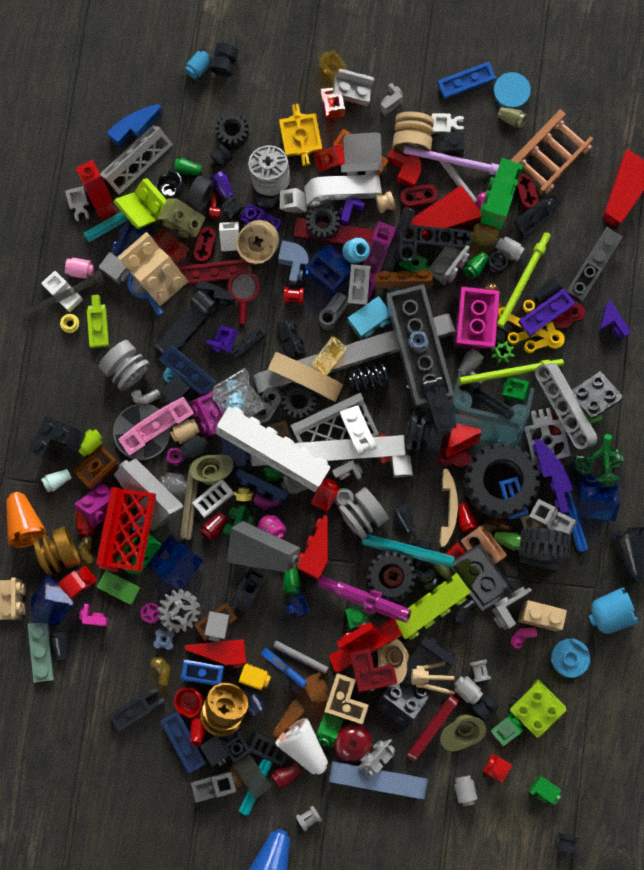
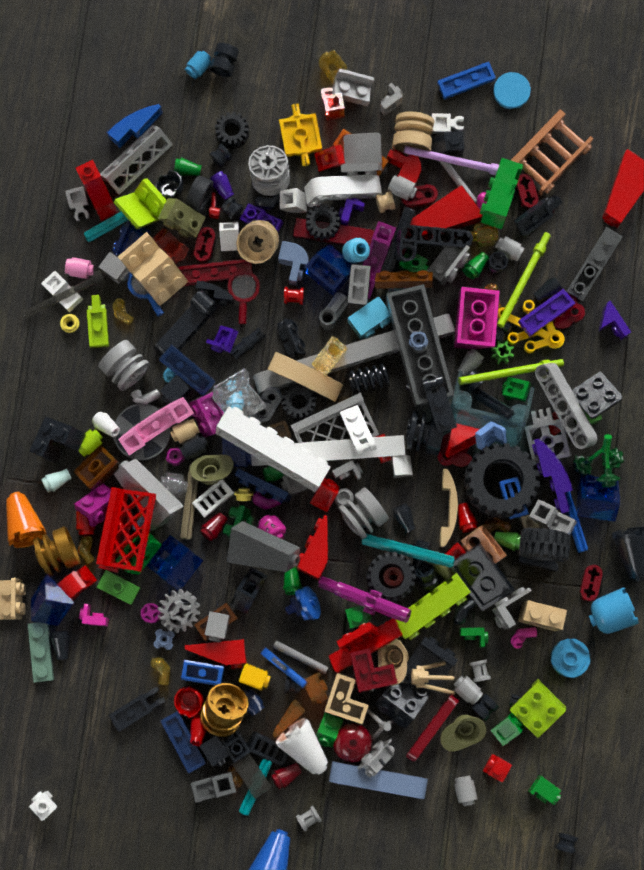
olive cone [497,107,527,128] -> none
none -> white bracket [29,791,57,821]
none -> white cone [92,412,120,437]
none -> clear yellow arm [113,298,134,326]
none -> blue piece [295,586,321,620]
none -> light grey plant [367,709,394,740]
none -> light grey brick [388,175,417,201]
none -> green bracket [459,628,488,648]
none -> medium blue bracket [475,421,507,450]
none -> dark red beam [579,565,603,601]

